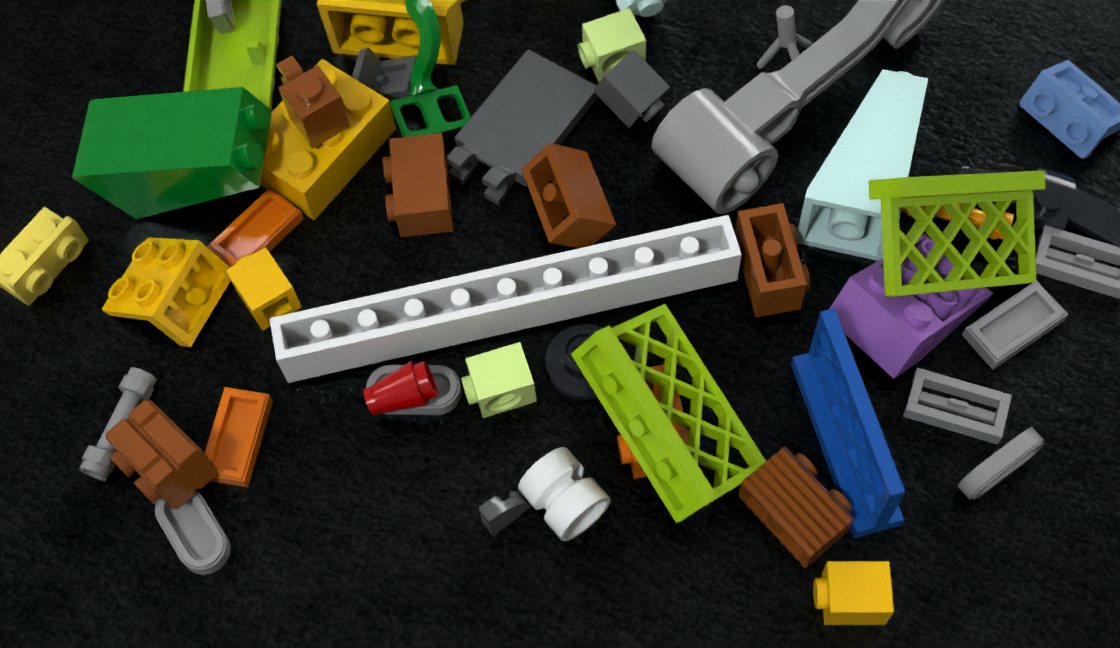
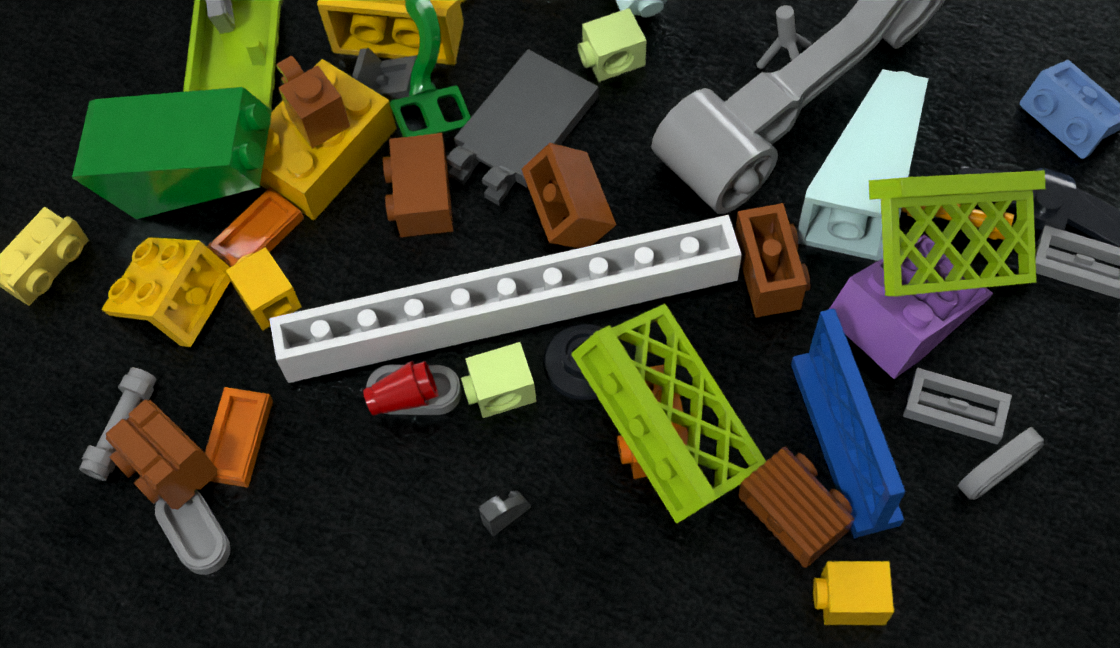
white wheel [518,447,611,541] -> none
dark grey brick [594,49,670,128] -> none
light grey tile [962,280,1068,370] -> none

